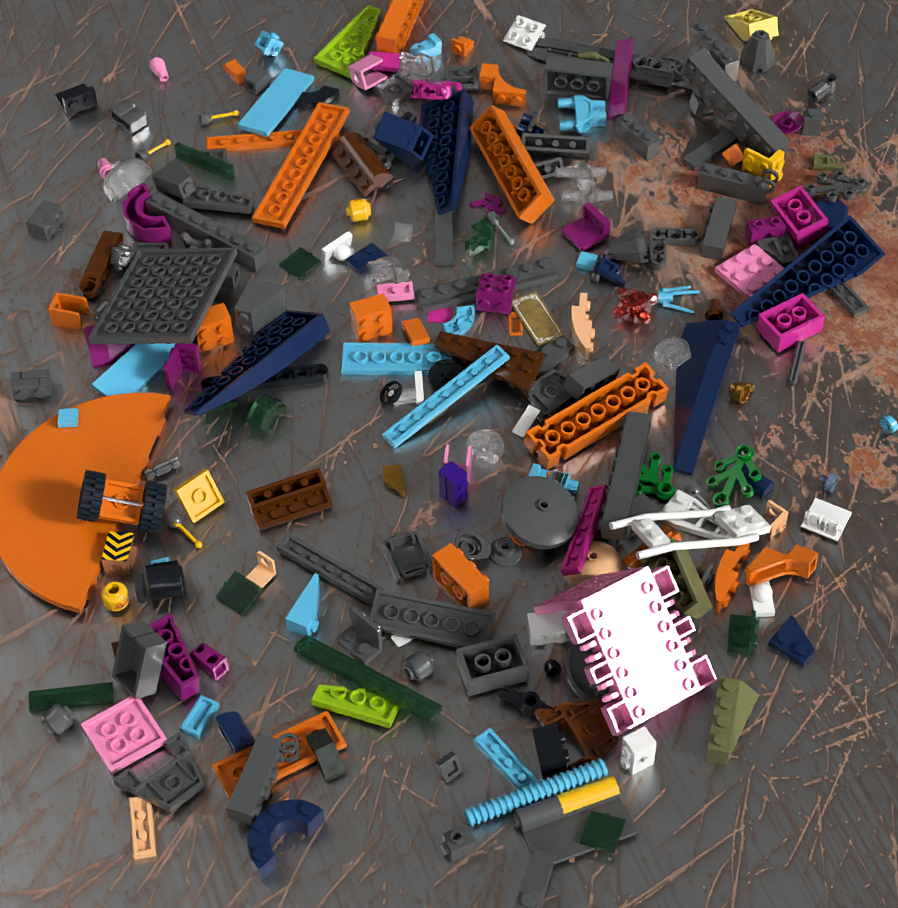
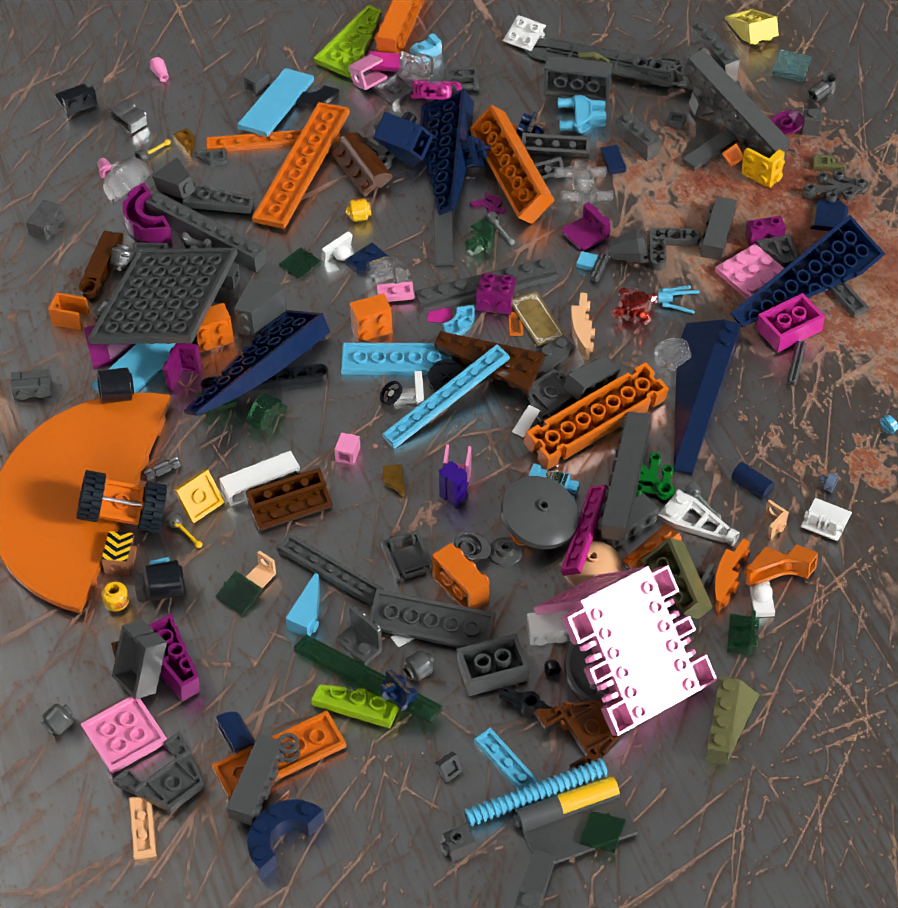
clear green tile [29,682,114,713] -> none
medium azure tile [58,408,79,428] -> none
clear green tile [174,142,235,181] -> none
medium azure tile [180,695,220,739] -> none
magenta leg [189,642,230,682] -> none
hinge [199,110,239,126] -> none
orange tile [222,59,248,85] -> none
medium azure brick [254,30,284,57] -> none
pearl dark grey slope [306,728,346,781] -> none
clear plate [393,223,413,242] -> none
orange tile [402,318,430,346] -> none
orange bracket [450,36,474,57] -> none
clear tile [466,429,504,464] -> none
orange arch [479,63,526,107] -> none
black brick [532,724,570,776] -> none
dark blue tile [595,256,626,288] -> none
magenta tile [608,38,633,120] -> none
white plate [609,505,771,560] -> none
white brick [620,726,657,775] -> none
dark grey hinge [697,162,779,205] -> none
reddish brown cone [705,299,723,321] -> none
green plant [706,444,762,508] -> none
pearl gold piece [729,382,755,404] -> none
dark grey cone [740,30,775,72] -> none
dark blue wing [768,615,815,667] -> none
dark pink brick [771,186,829,248] -> none
none -> black piece [97,368,134,404]
none -> pearl gold tile [173,128,196,156]
none -> white brick [219,451,301,506]
none -> bright pink brick [334,432,360,465]
none -> dark blue hips [380,670,418,711]
none -> dark blue hips [461,135,491,169]
none -> dark blue tile [600,145,626,175]
none -> dark grey tile [666,111,687,130]
none -> clear light blue tile [772,50,812,81]

